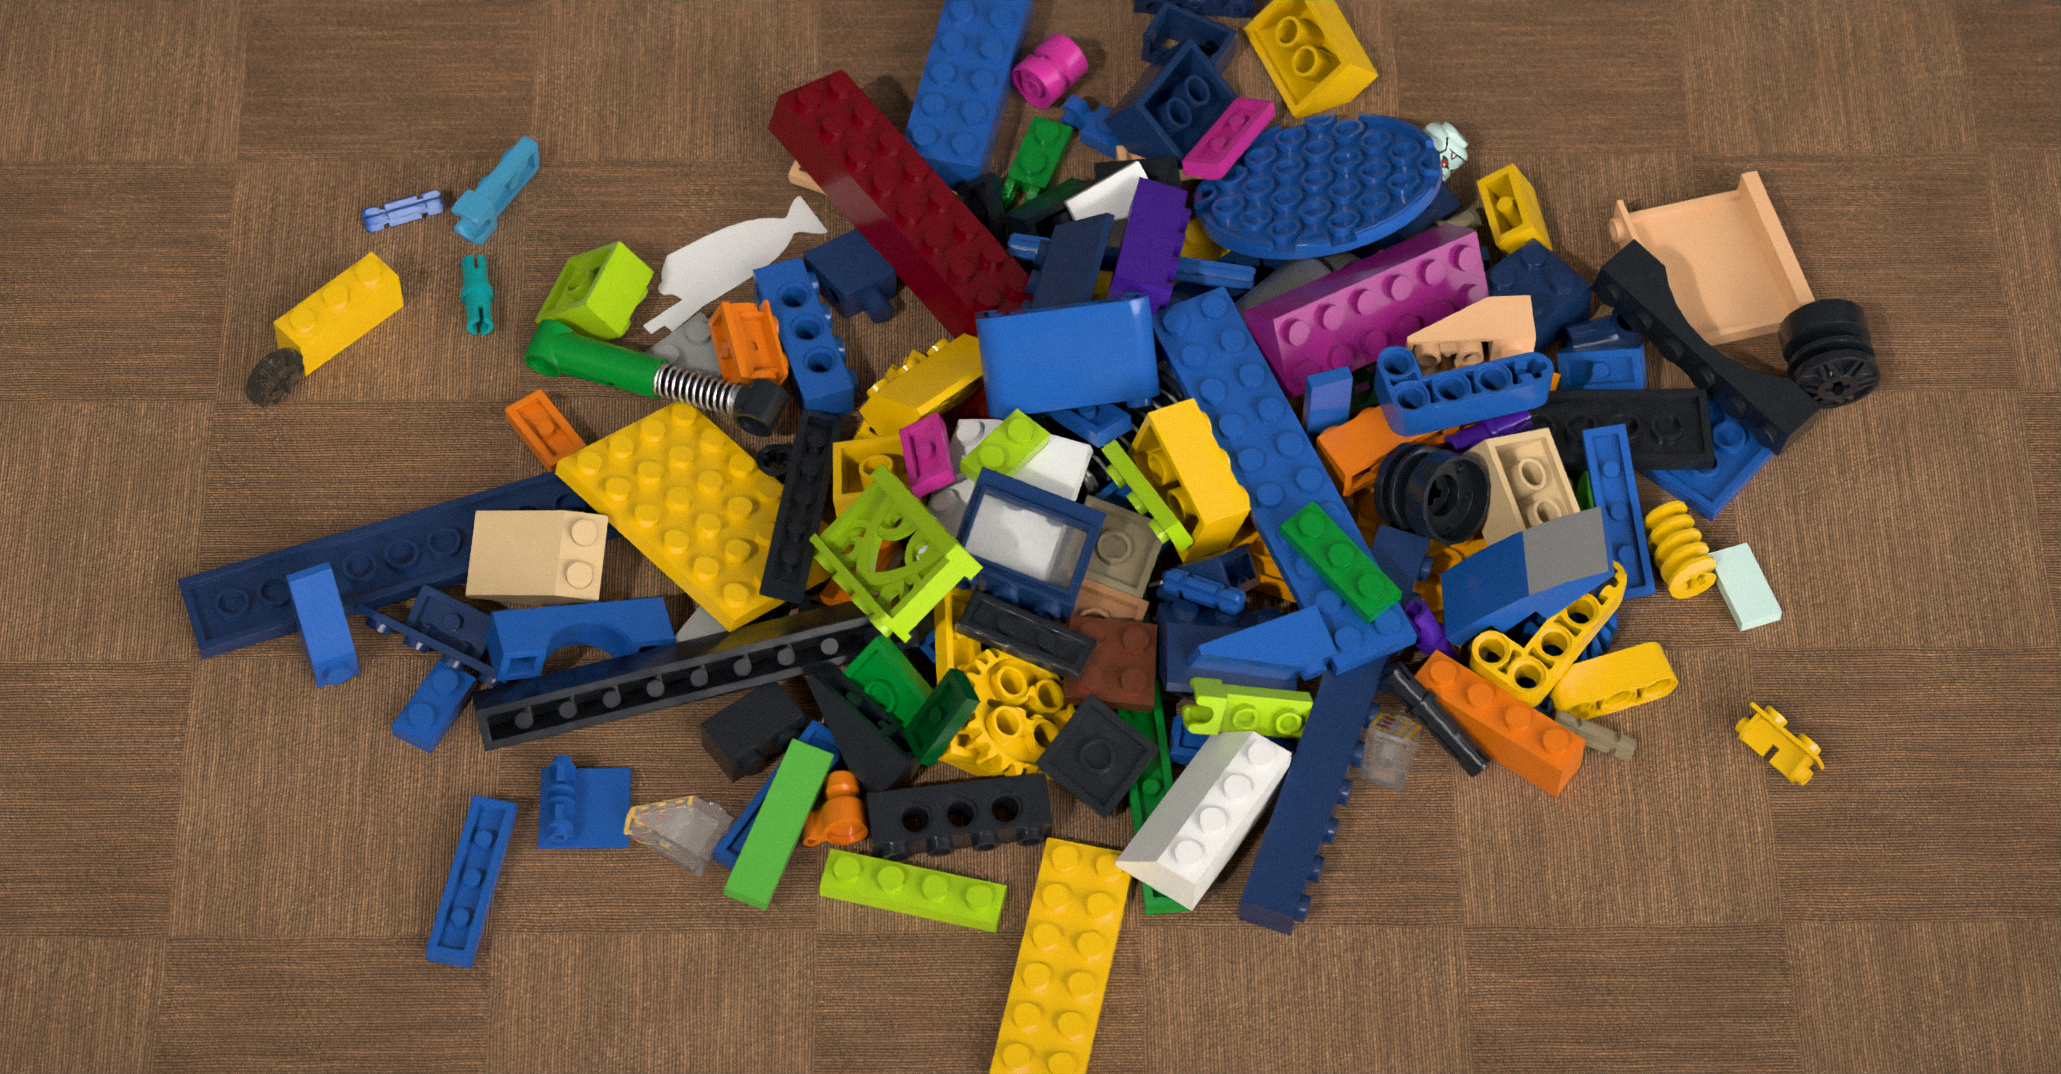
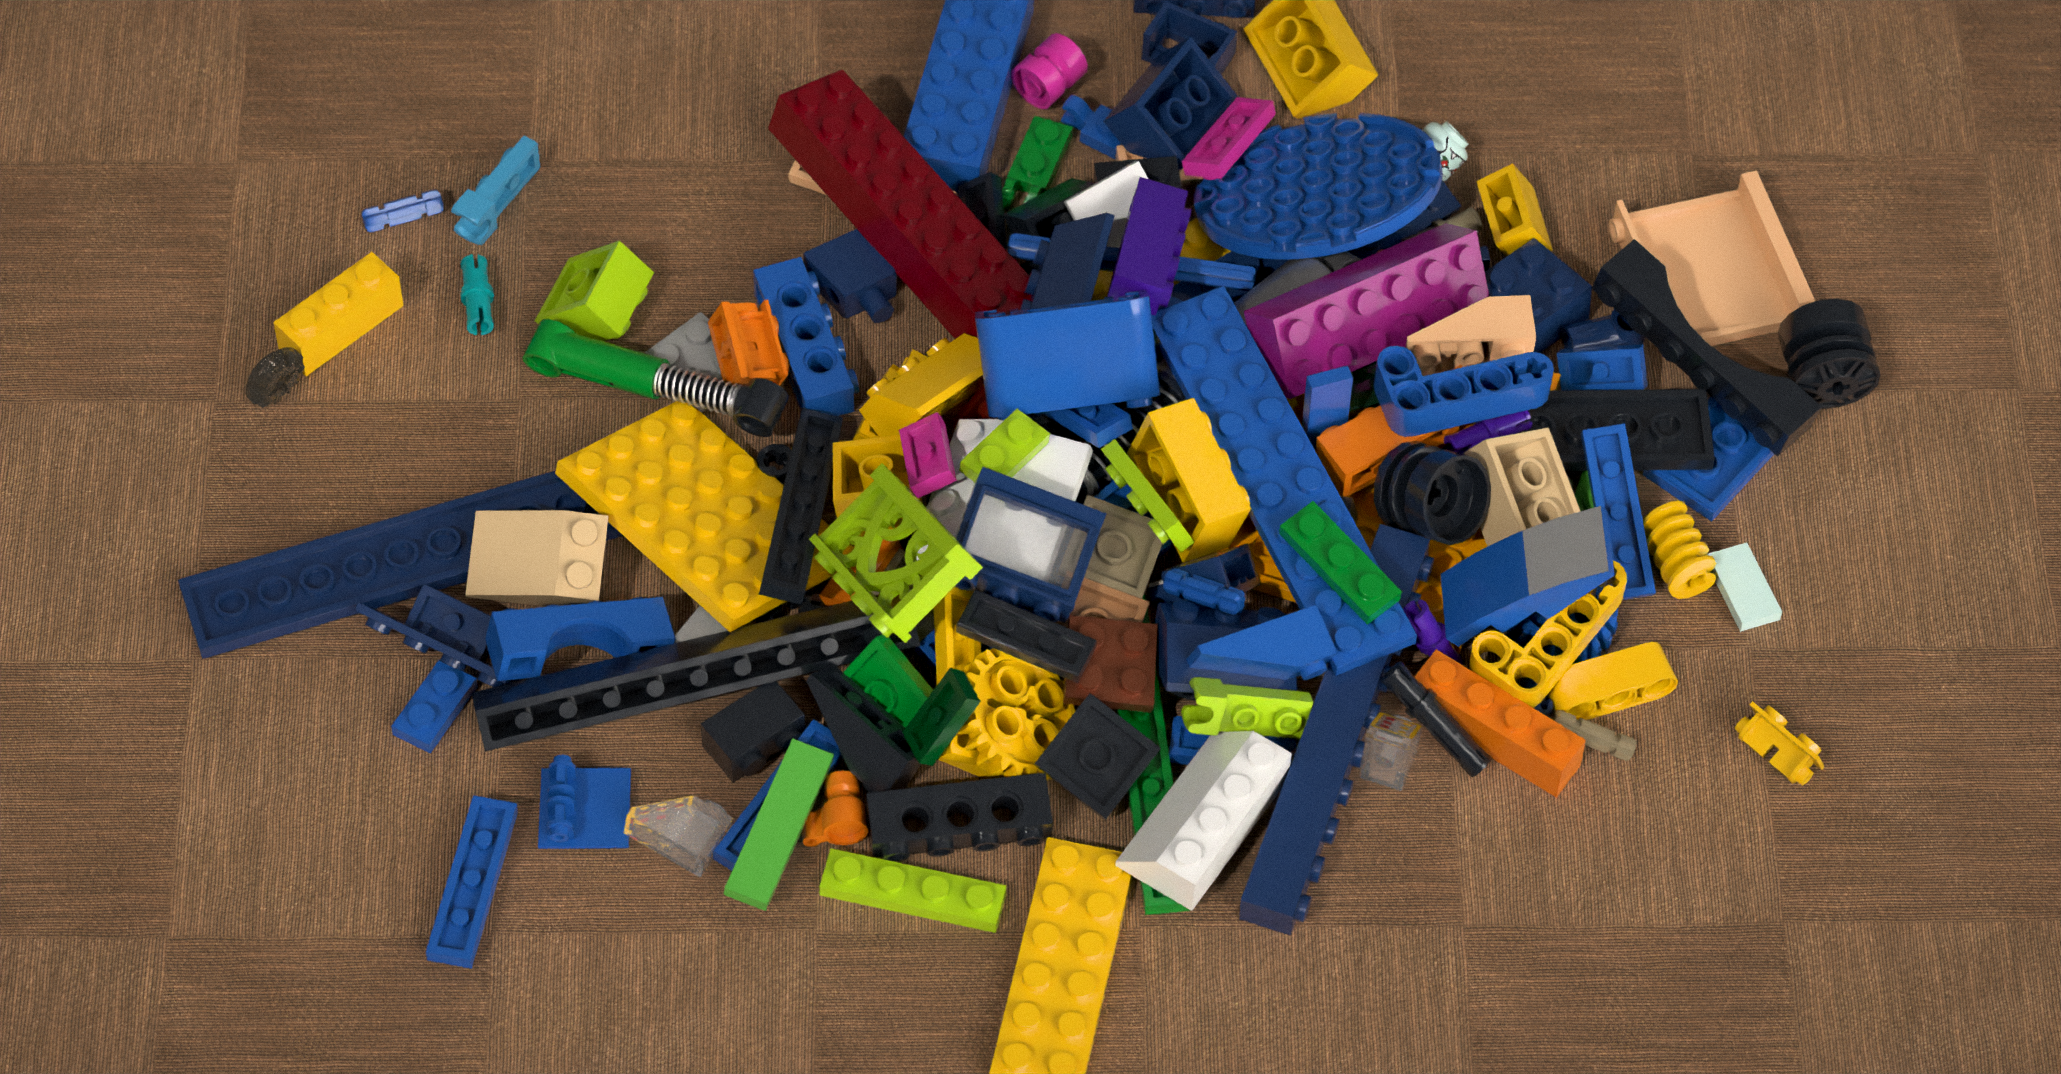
blue slope [286,561,360,688] -> none
orange plate [504,389,587,472] -> none
white sticker [643,196,828,334] -> none

